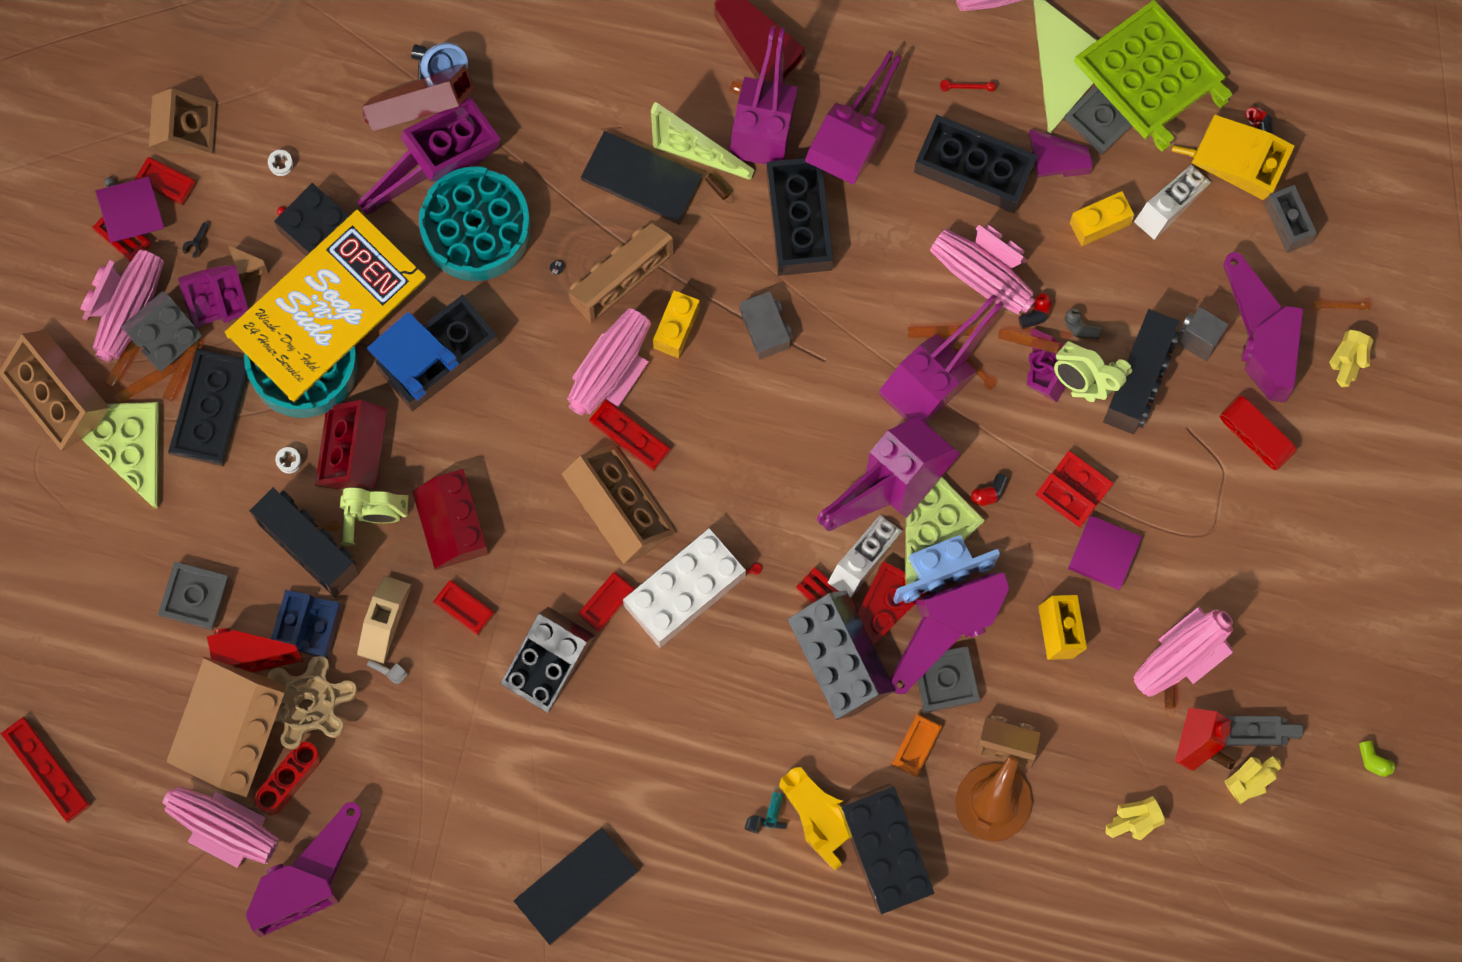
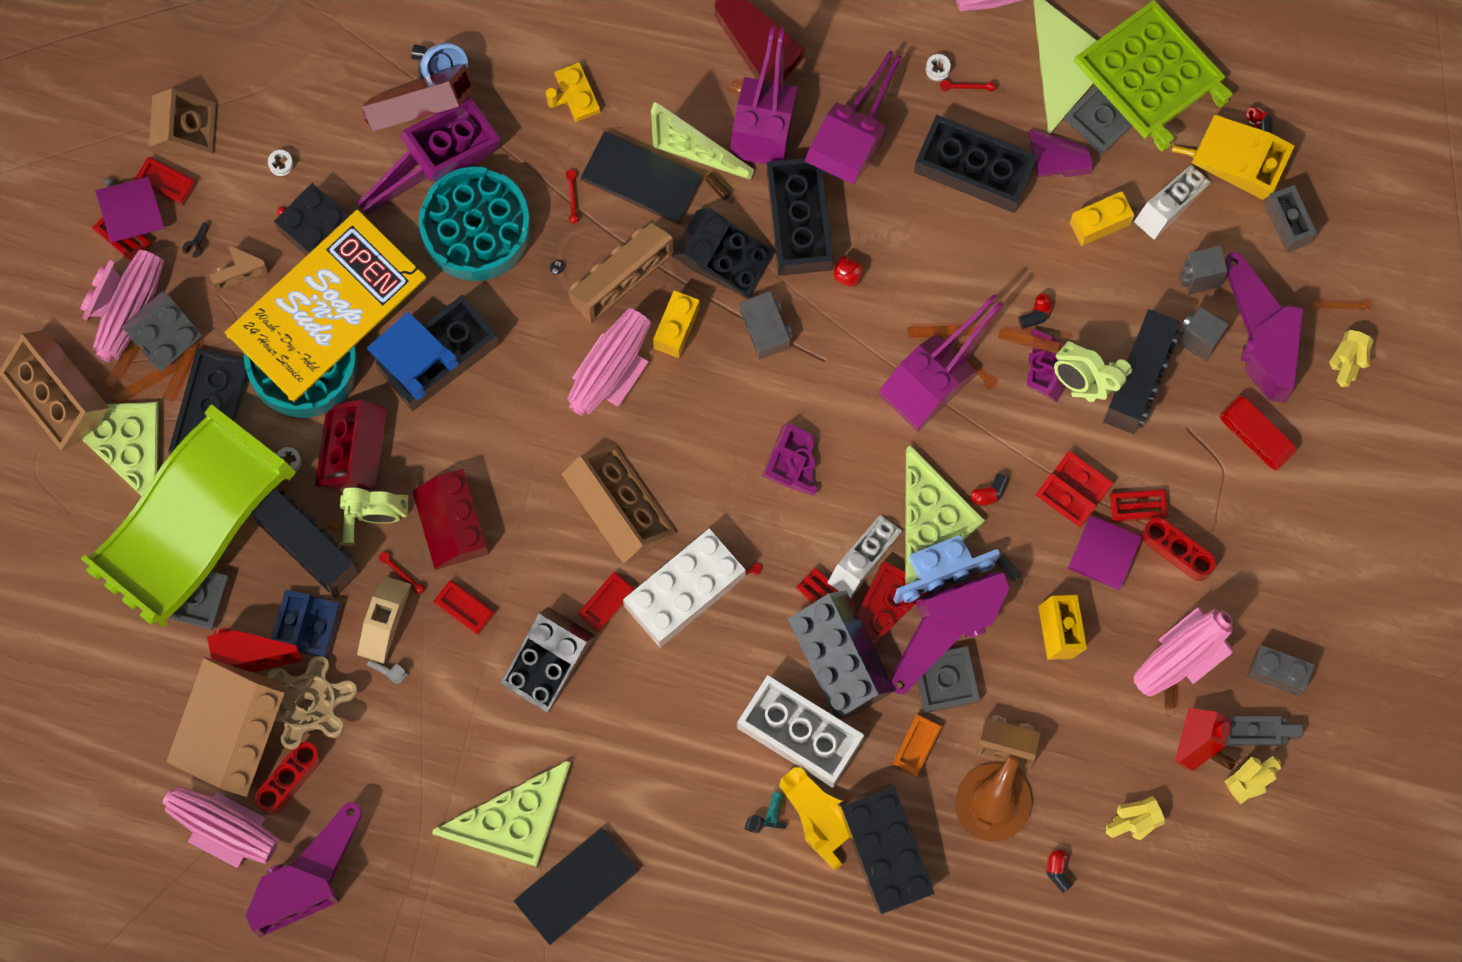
red tile [0,716,90,823] -> none
magenta slope [178,265,248,328] -> none
red tile [589,399,671,472] -> none
magenta slope [817,417,961,531] -> none
bright pink plate [930,224,1036,315] -> none
dark grey arm [1064,308,1101,340] -> none
lime arm [1359,741,1395,777] -> none
none -> lime panel [81,404,296,628]
none -> red hinge [379,552,425,594]
none -> yellowish green tile [432,761,571,867]
none -> yellow plate [546,62,600,123]
none -> red hinge [565,169,579,224]
none -> black slope [671,207,774,298]
none -> white brick [737,675,864,788]
none -> magenta slope [762,423,817,496]
none -> red piece [833,256,863,287]
none -> white bush [926,54,951,82]
none -> dark grey piece [995,549,1026,587]
none -> arm [1046,849,1074,893]
none -> red tile [1109,489,1168,522]
none -> red beam [1142,517,1216,581]
none -> flat silver brick [1179,246,1227,295]
none -> flat silver brick [1247,645,1314,697]

